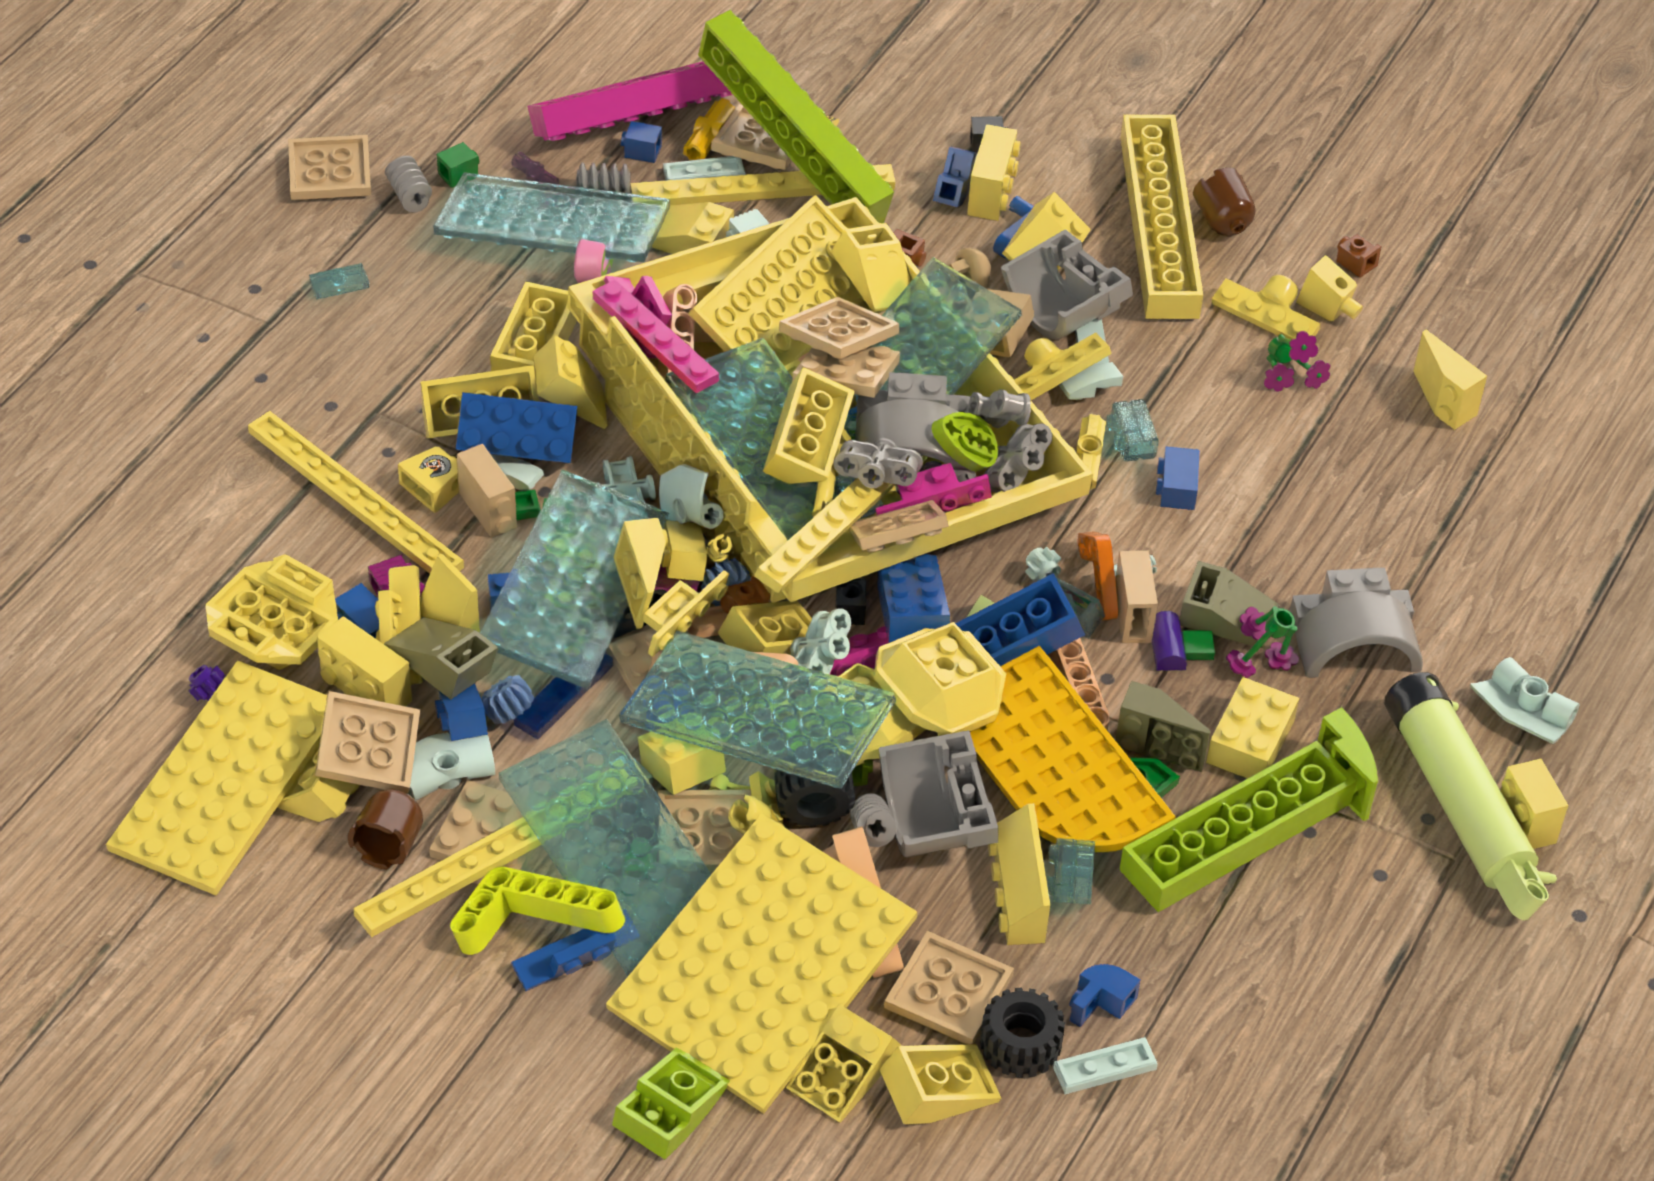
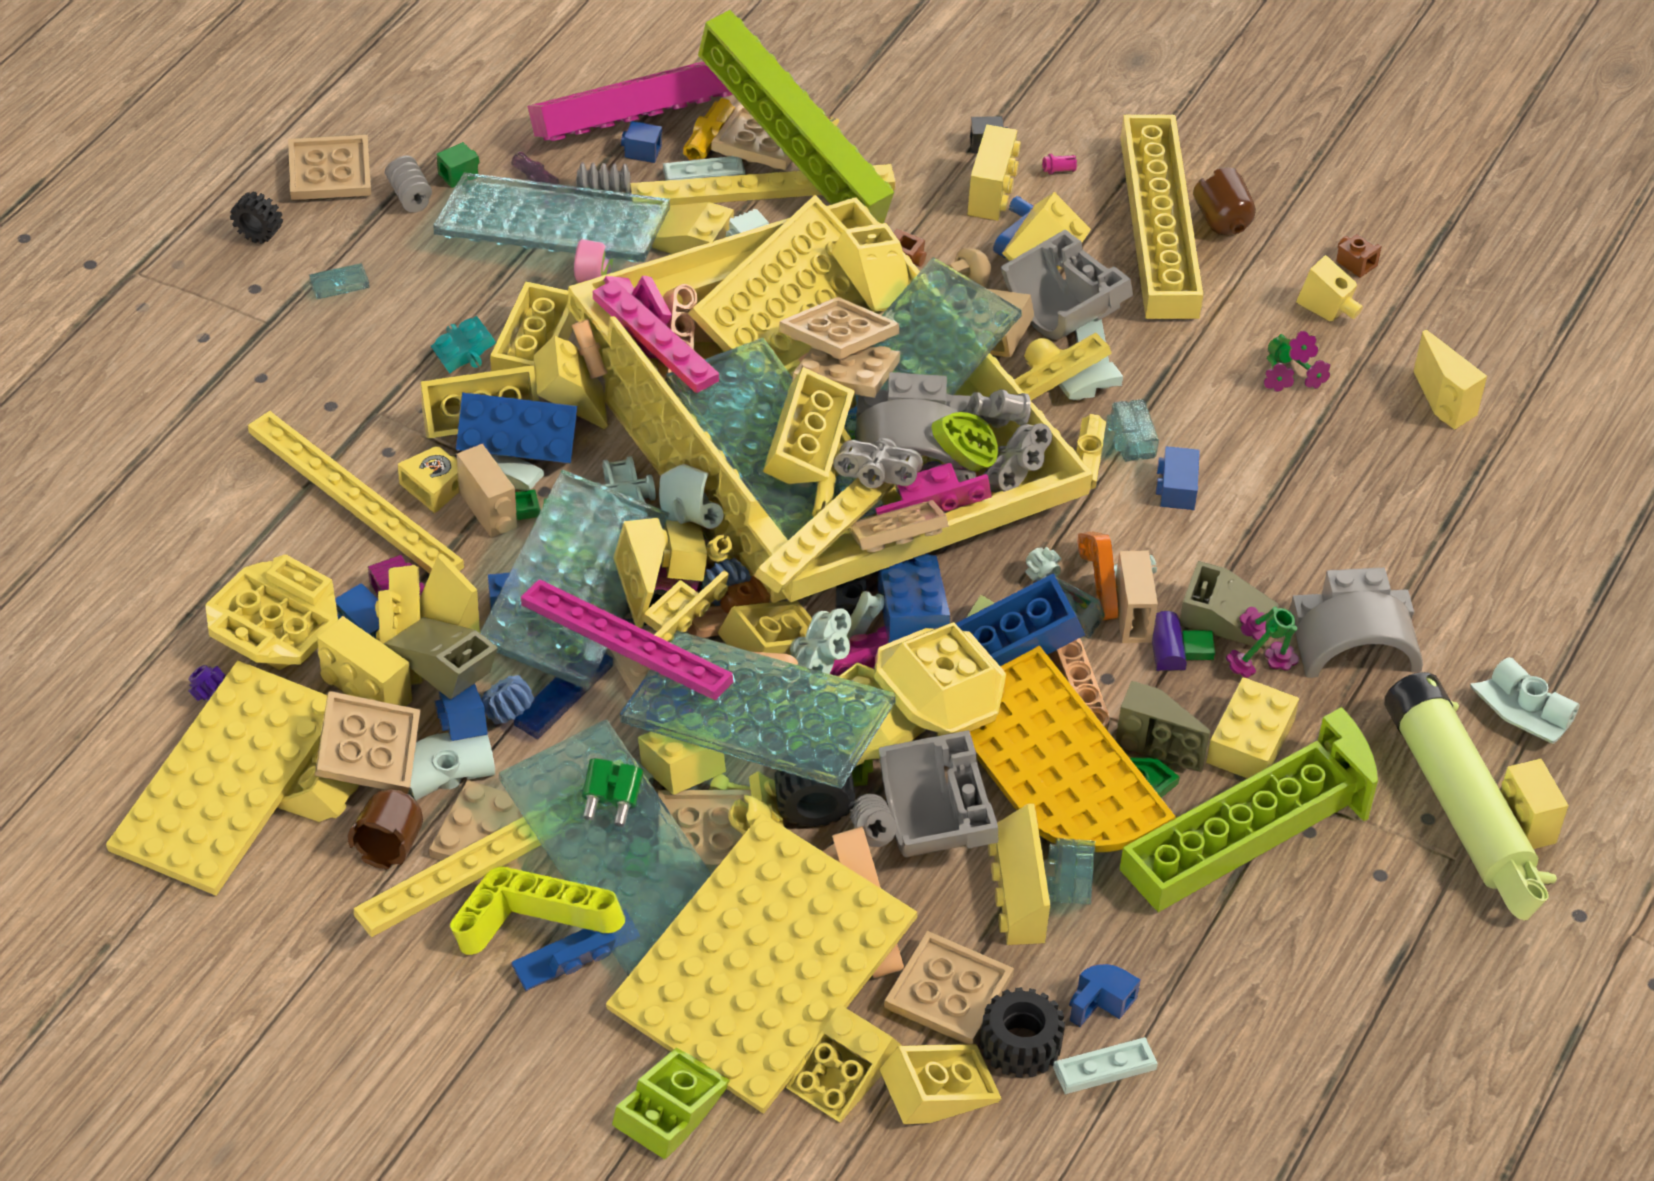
blue brick [933,146,976,207] -> none
light yellow plate [1212,275,1320,339] -> none
none -> black tyre [230,191,283,244]
none -> teal plate [430,316,496,374]
none -> dark pink plate [521,579,734,701]
none -> light nougat pin [571,319,608,379]
none -> green piece [581,758,644,827]
none -> light aqua bar [846,591,884,639]
none -> dark pink pin [1042,154,1077,175]

